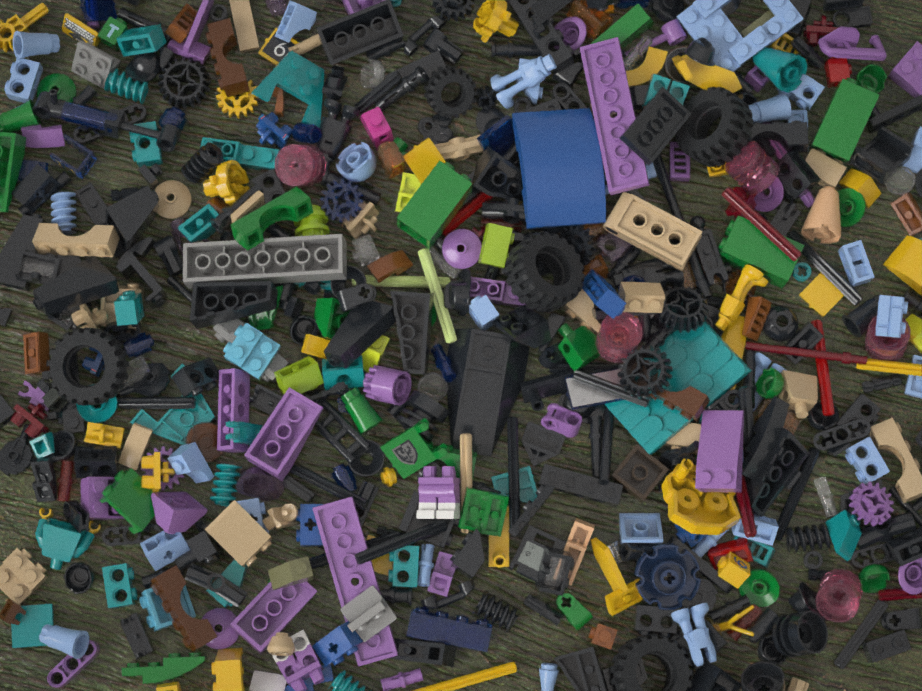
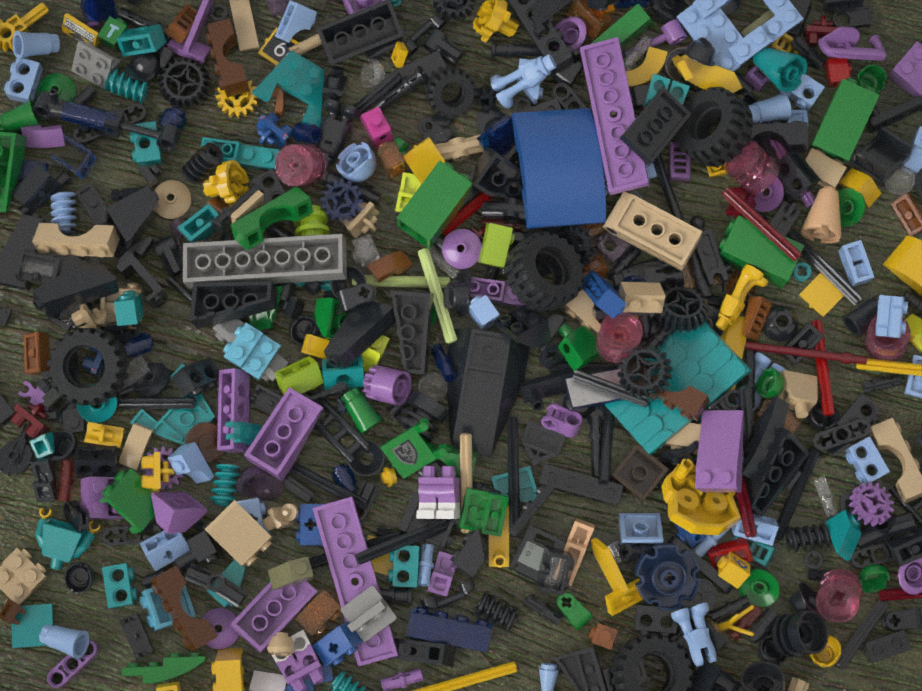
none -> clear orange brick [295,589,341,637]
none -> yellow tile [391,41,408,68]
none -> yellow hair [810,635,841,668]

